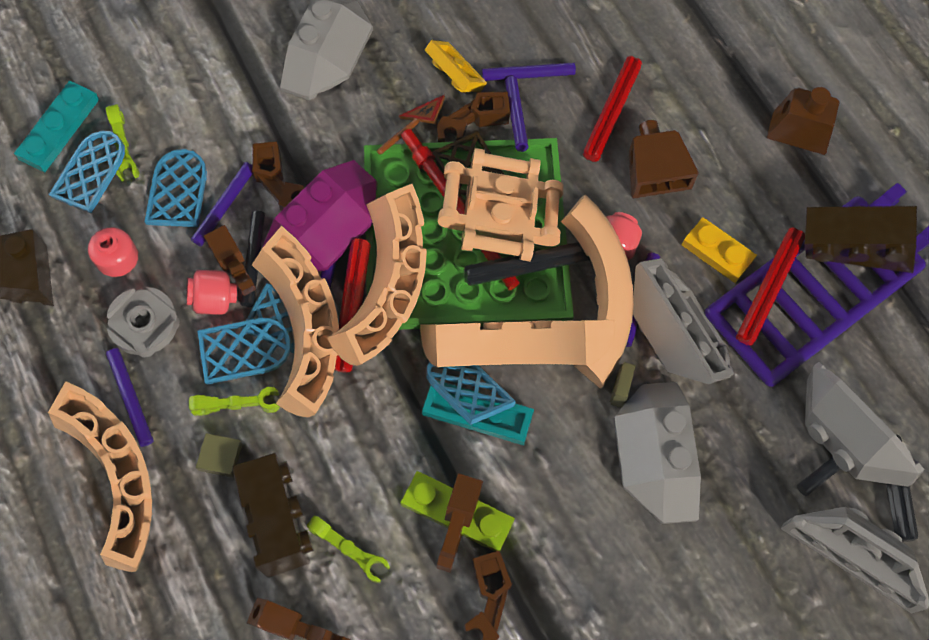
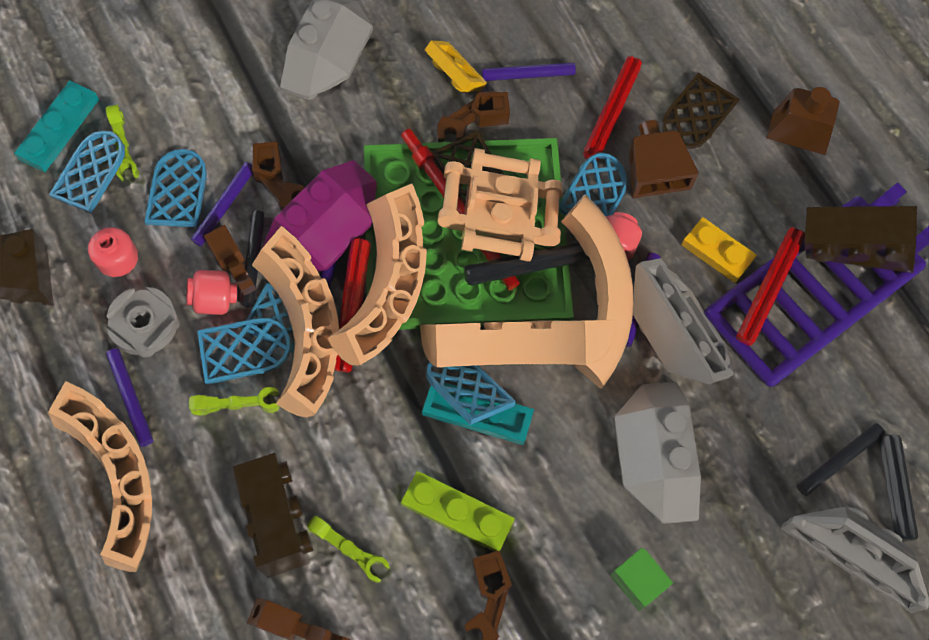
olive tile [195,433,243,478] -> none
dark orange piece [377,94,445,155] -> none
reddish brown piece [437,473,483,573] -> none
dark purple piece [505,76,529,152] -> none
olive tile [609,362,636,408] -> none
light grey wedge [805,362,925,487] -> none
none -> dark azure window [559,153,627,216]
none -> bright green panel [610,548,673,611]
none -> dark brown window [662,72,740,149]

